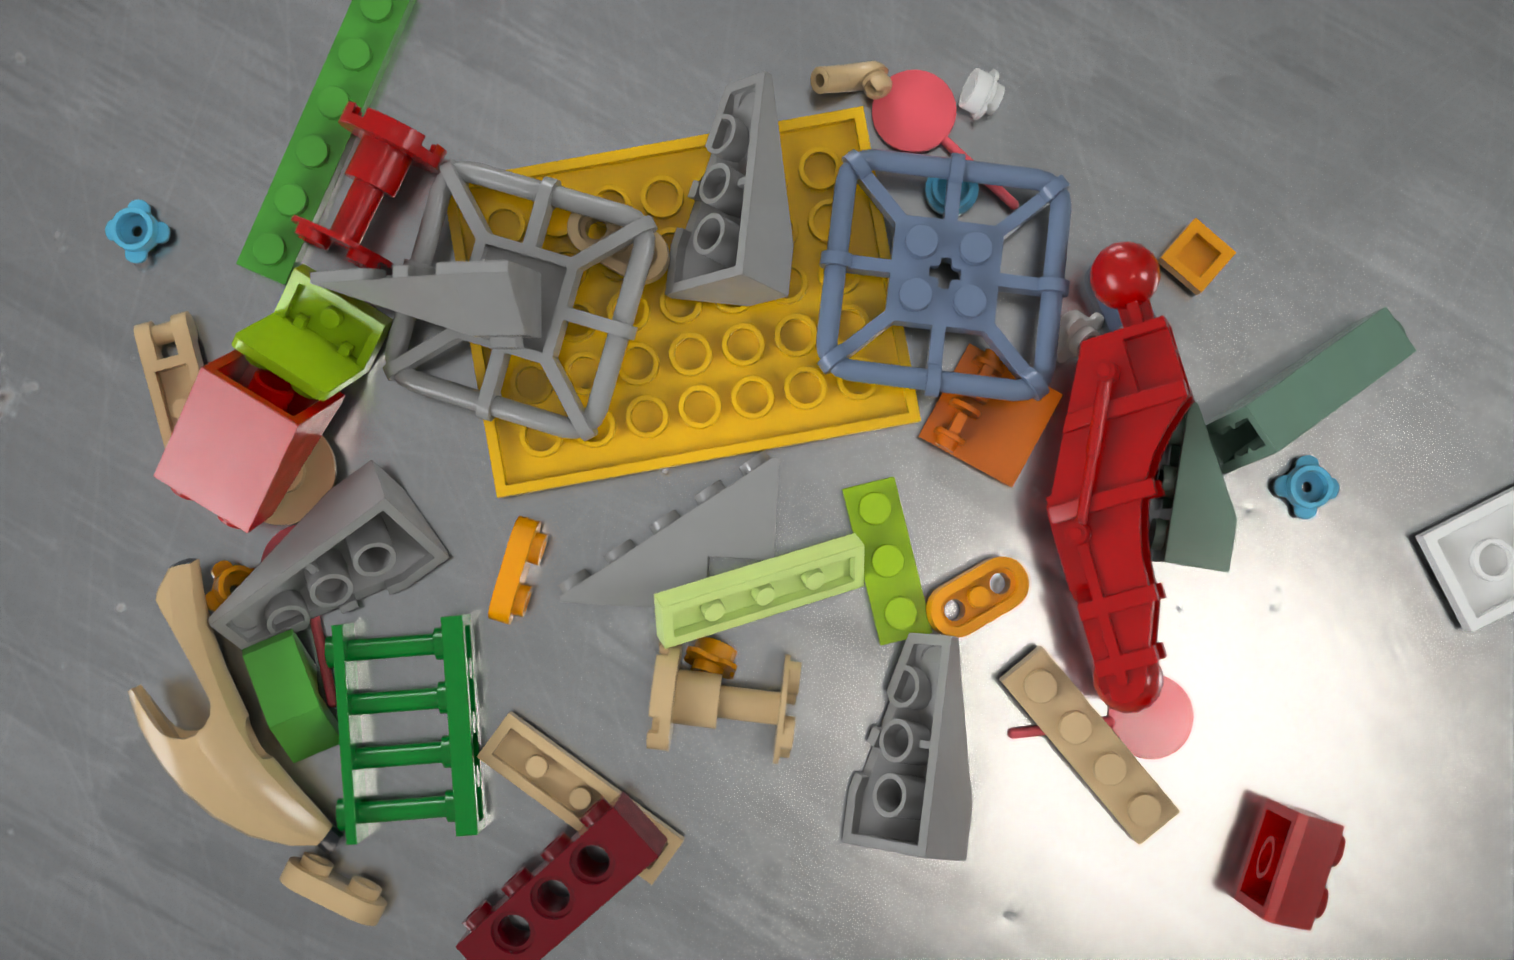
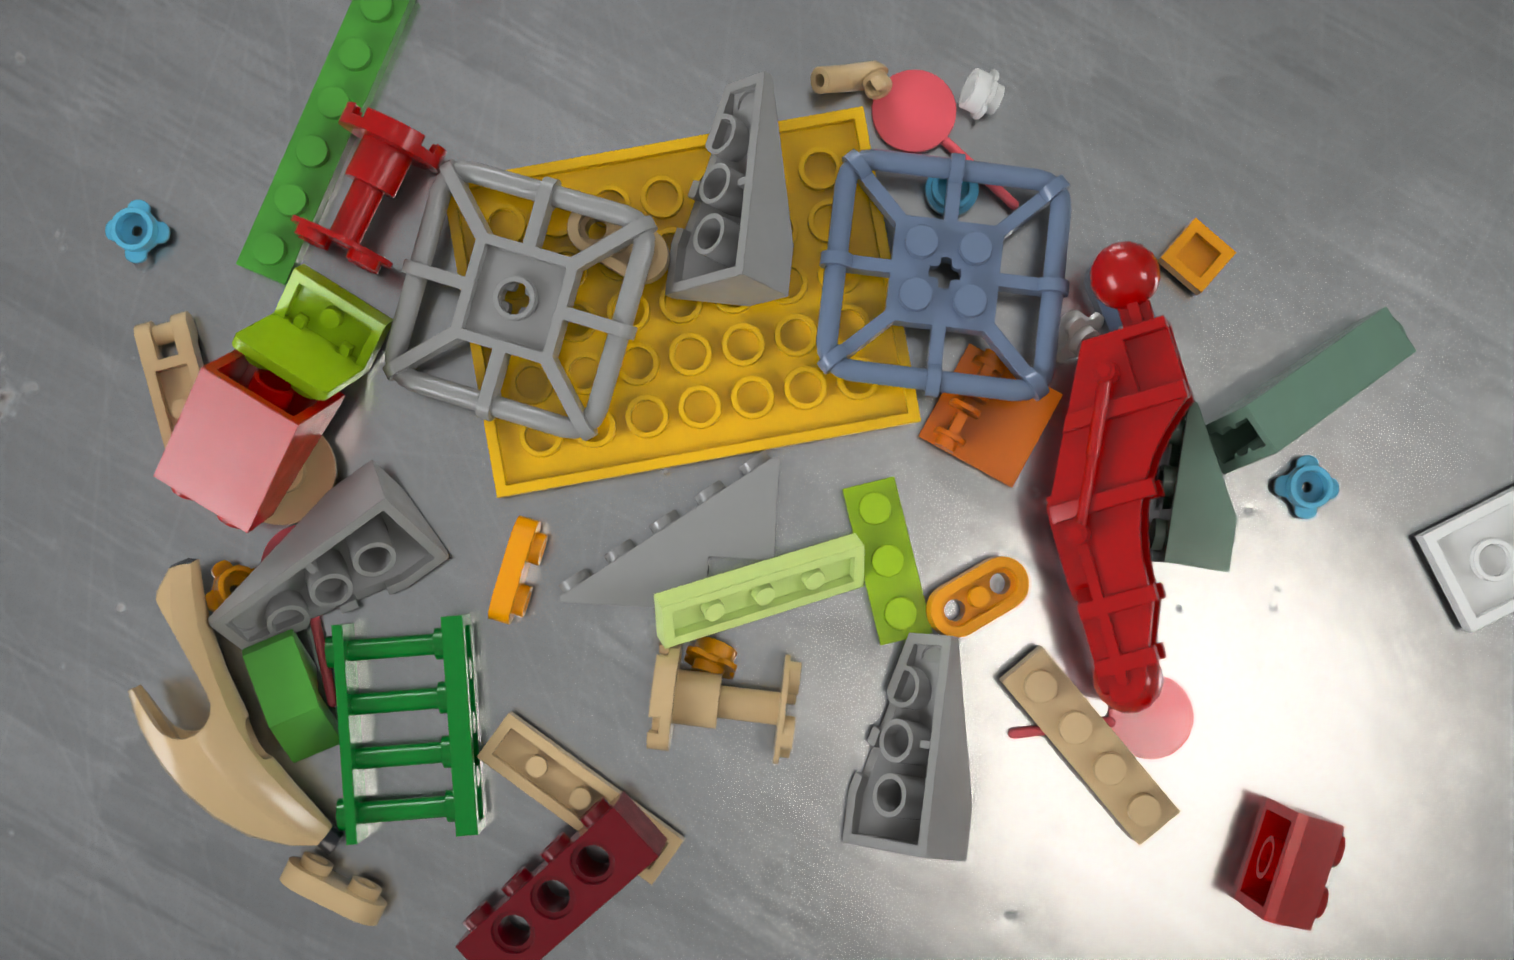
light grey wedge [310,260,542,350] -> none

